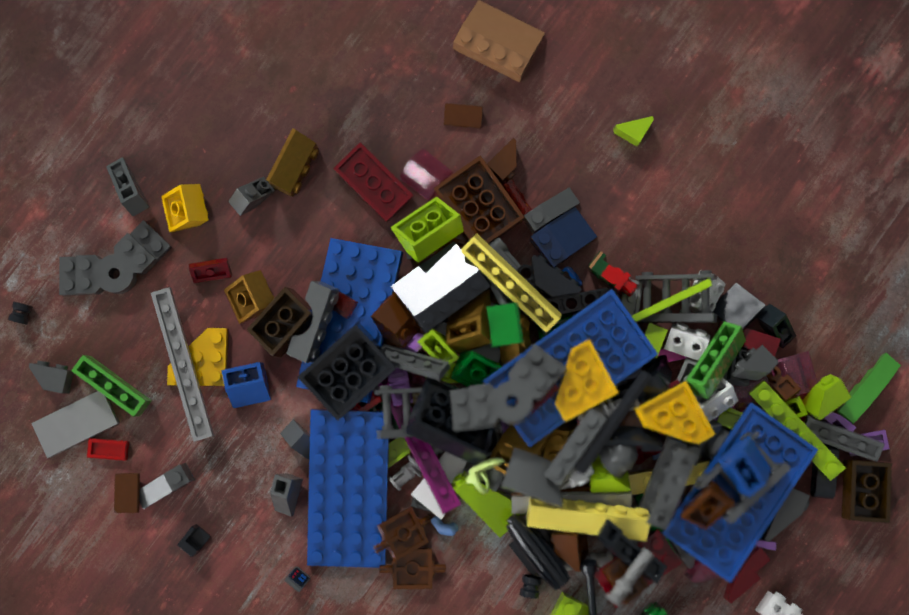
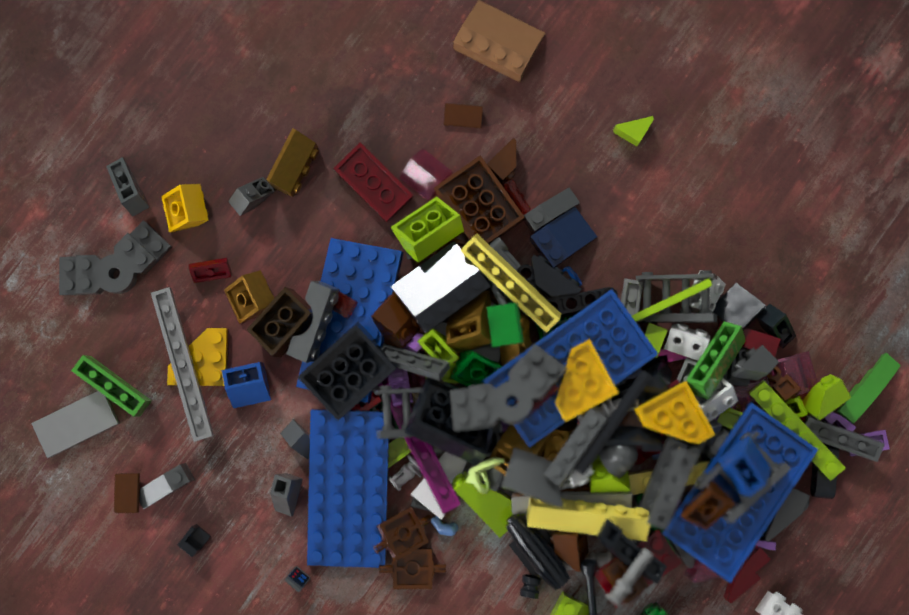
black wheel [8,301,33,325] -> none
dark grey slope [29,360,74,394] -> none
red tile [87,438,129,461] -> none
red hips [588,251,637,297] -> none
dark brown brick [842,459,892,523] -> none

